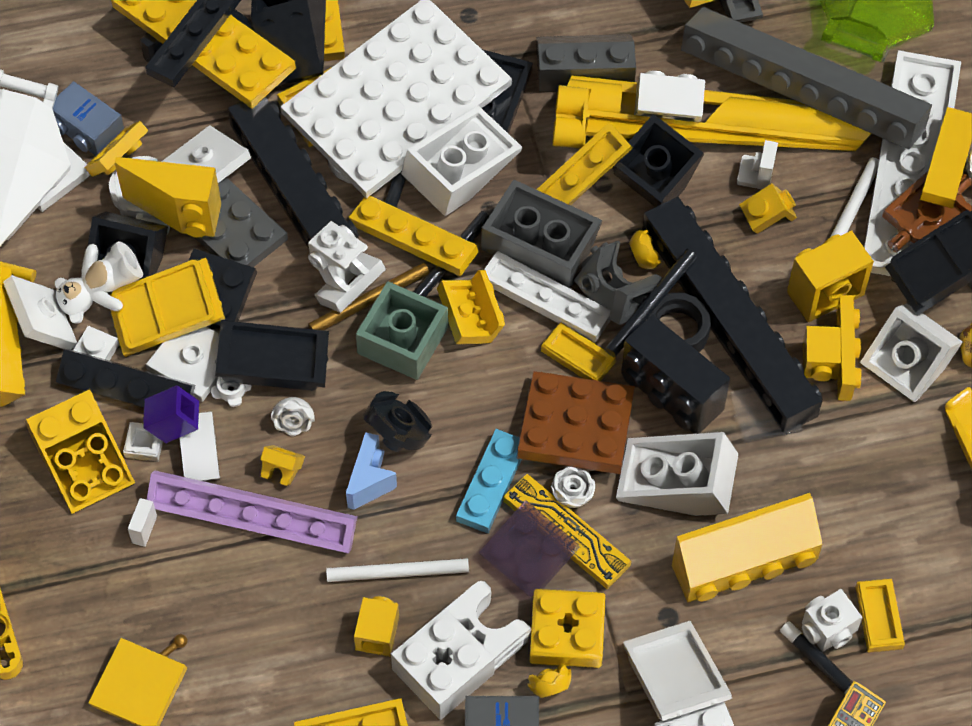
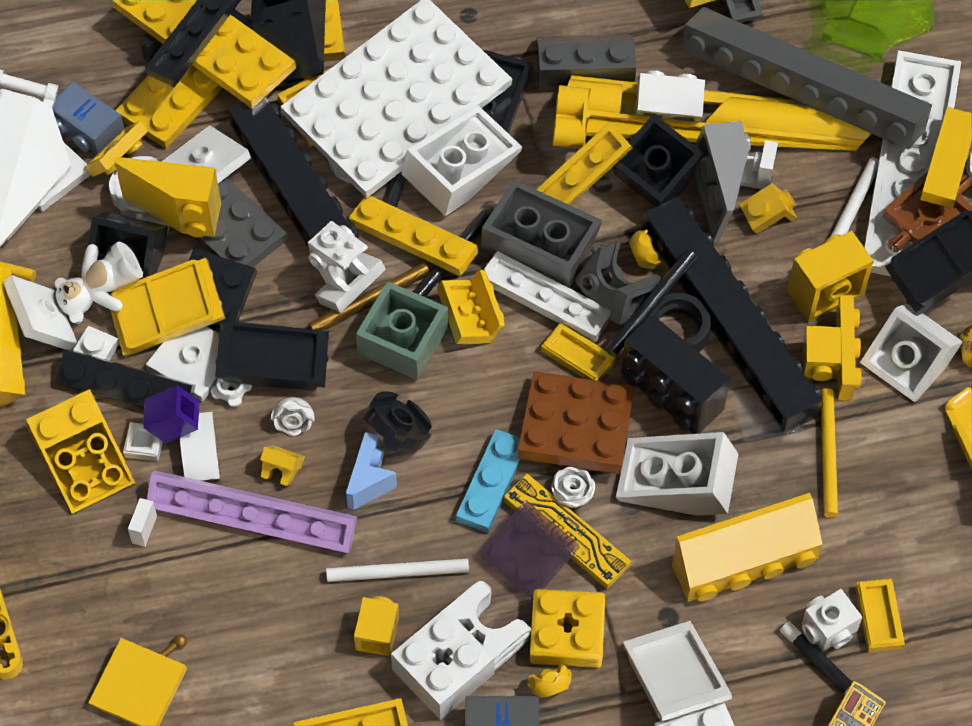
none -> yellow plate [115,65,223,149]
none -> light grey slope [693,121,751,243]
none -> yellow bar [820,388,838,518]

